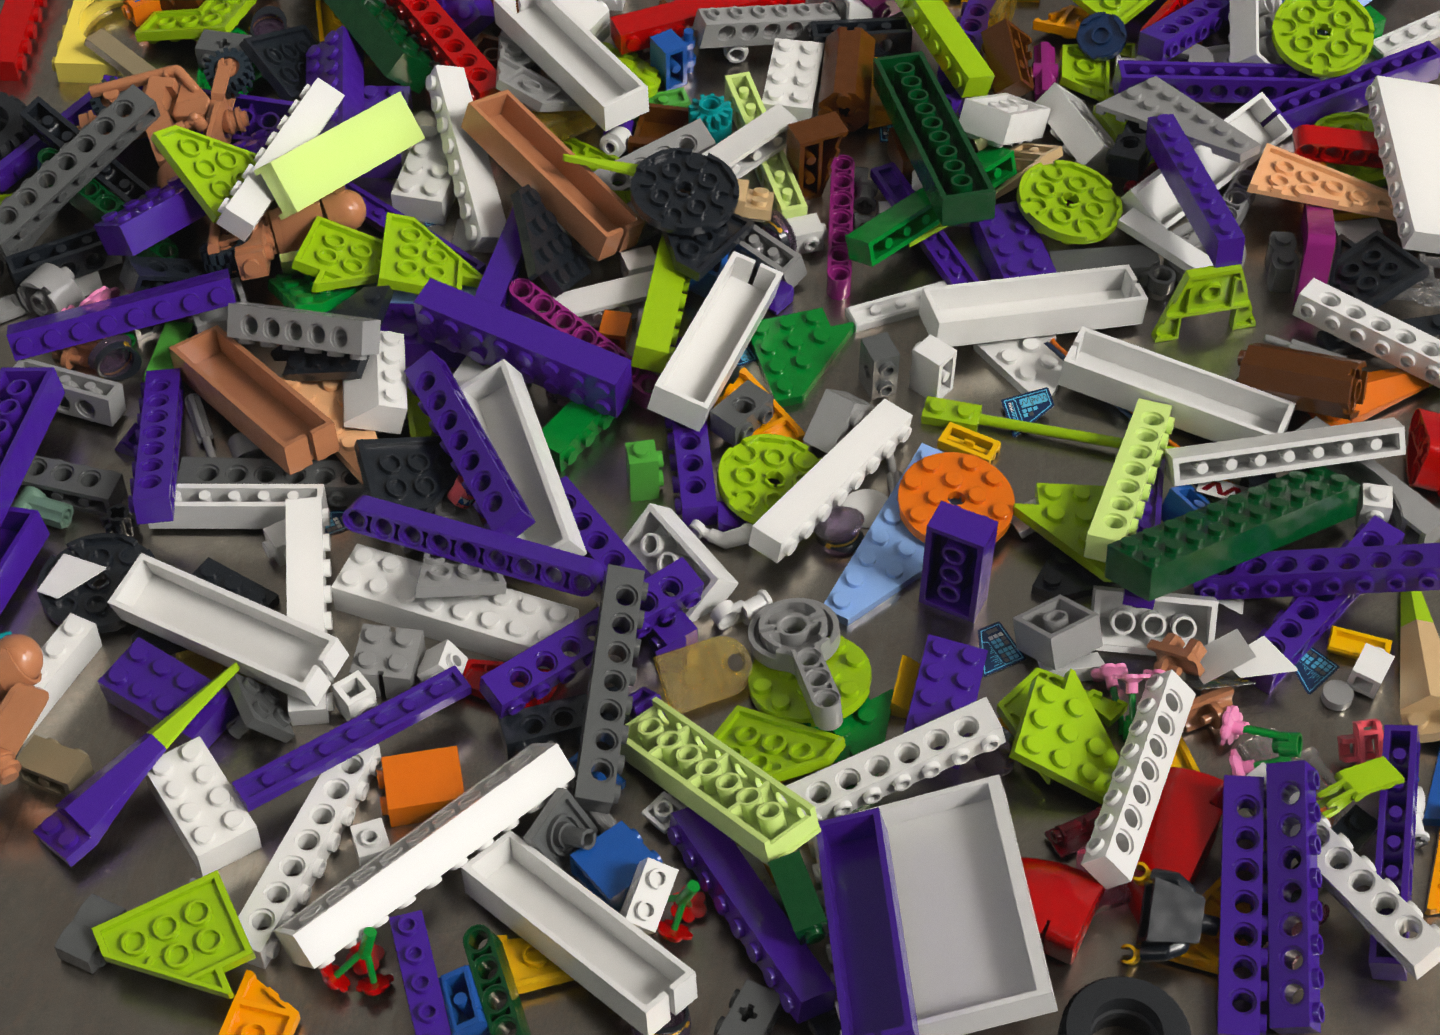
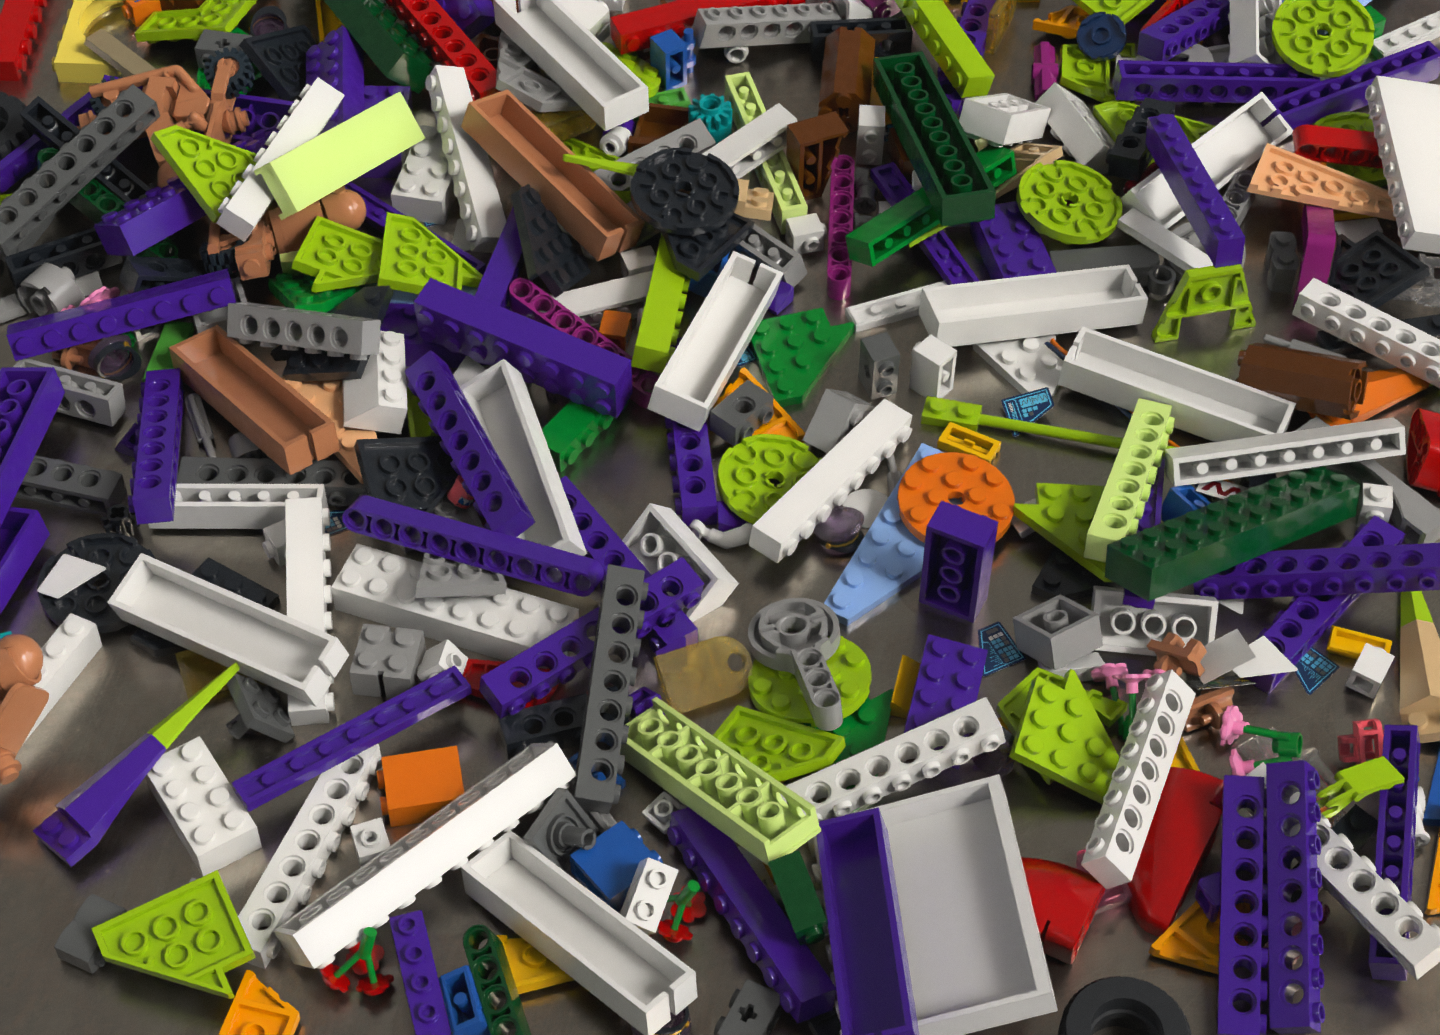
sand green piece [11,486,74,529] -> none
dark tan brick [16,734,94,798] -> none
dark purple brick [97,637,239,749] -> none
white brick [332,670,378,721] -> none
bright green brick [625,439,664,502] -> none
white connector [710,589,773,630] -> none
piece [754,210,797,251] -> none
white brick [762,38,825,121] -> none
reddish brown wedge [981,18,1034,97] -> none
dark red hinge [1044,806,1102,858] -> none
light grey wing [1096,76,1261,163] -> none
black torso [1120,862,1220,966] -> none
light grey tile [1321,680,1354,711] -> none
none -> white brick [856,105,885,165]
none -> dark purple slope [1195,872,1221,923]

